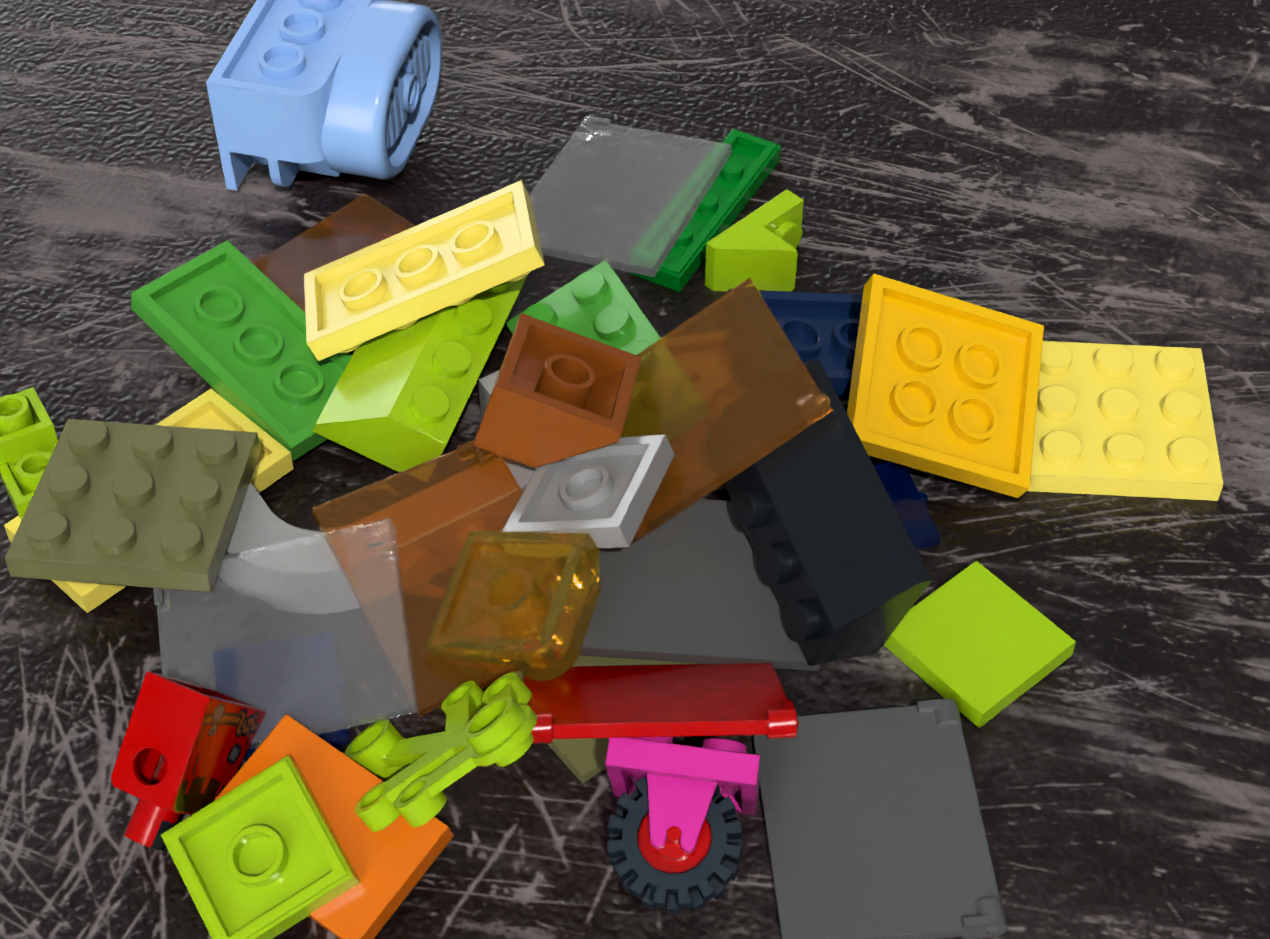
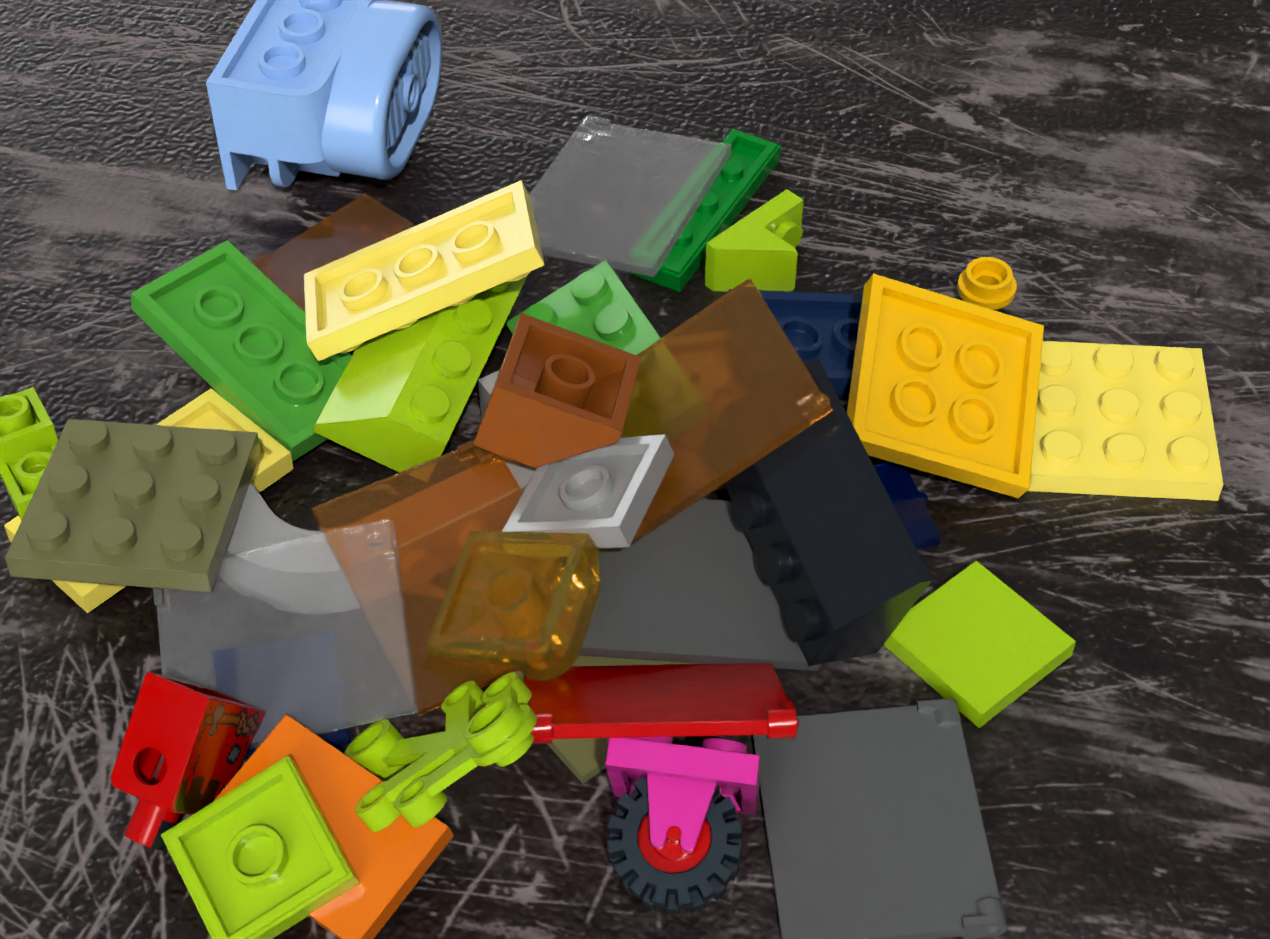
none -> yellow plate [957,257,1017,310]

